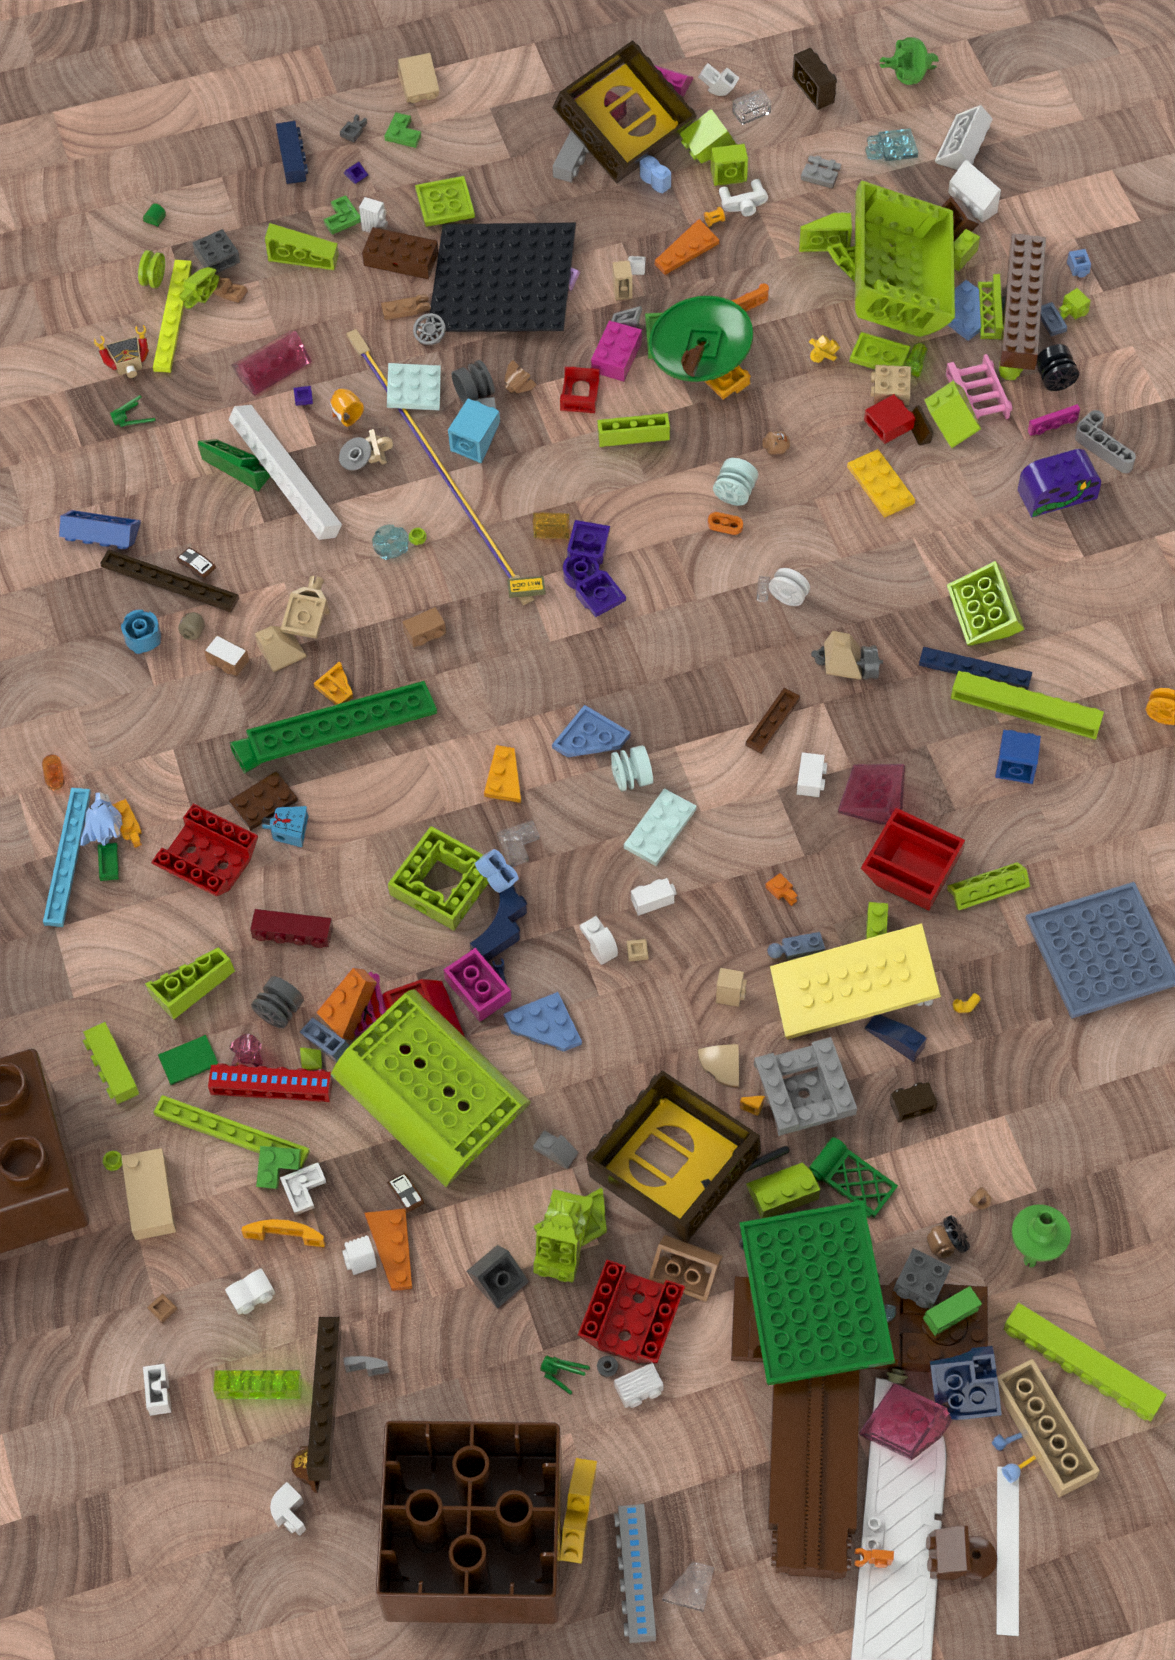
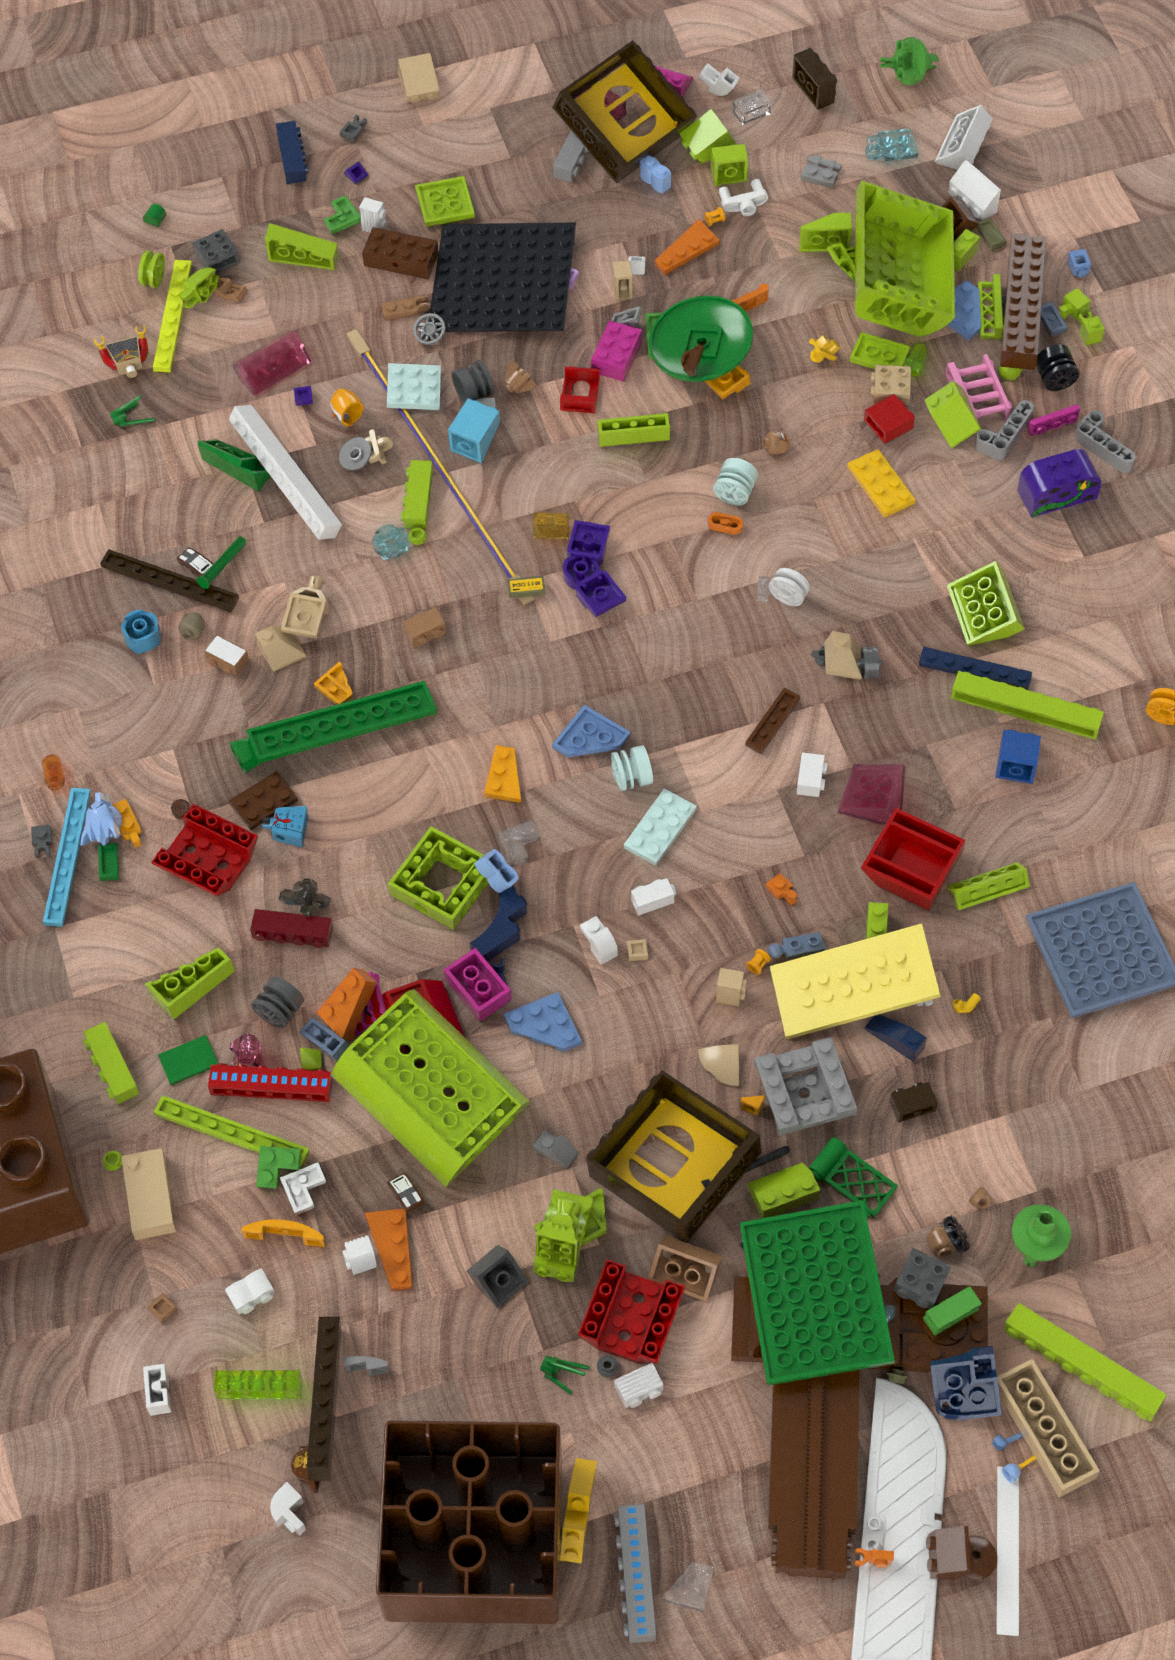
slope [59,510,141,549] -> none
bright green plate [384,112,421,148] -> none
clear pink slope [859,1383,952,1460] -> none
dark brown slope [911,405,933,446] -> none
none -> dark grey plate [31,825,52,858]
none -> reddish brown tile [171,799,190,819]
none -> green axle [197,536,246,589]
none -> clear smoke plant [278,878,331,917]
none -> lime brick [401,460,433,530]
none -> light orange bush [746,949,771,975]
none -> light grey beam [975,400,1034,460]
none -> olive tile [976,218,1007,251]
none -> lime brick [1078,311,1105,346]

